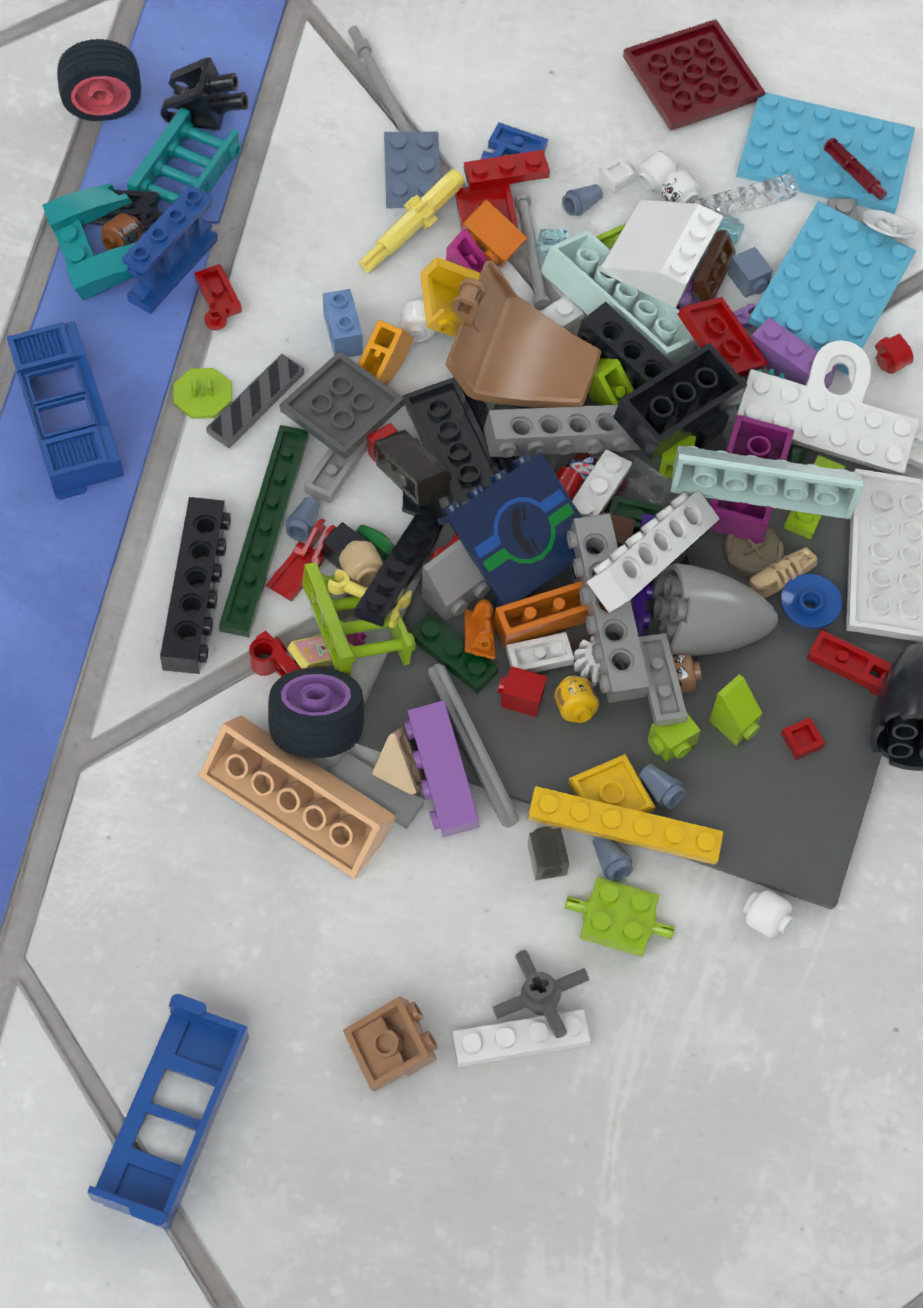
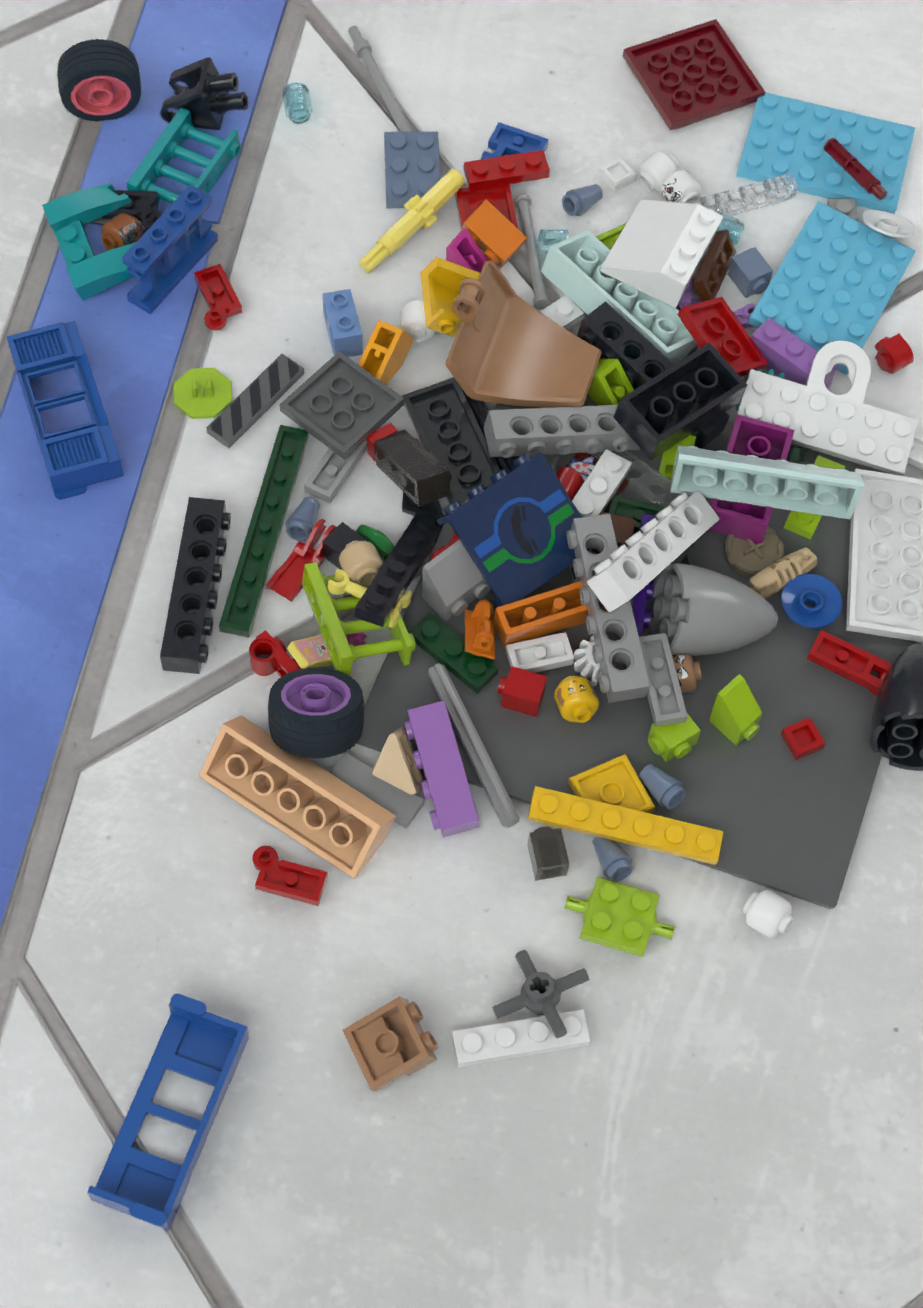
none -> red hinge [252,846,328,906]
none -> clear light blue brick [282,82,312,124]

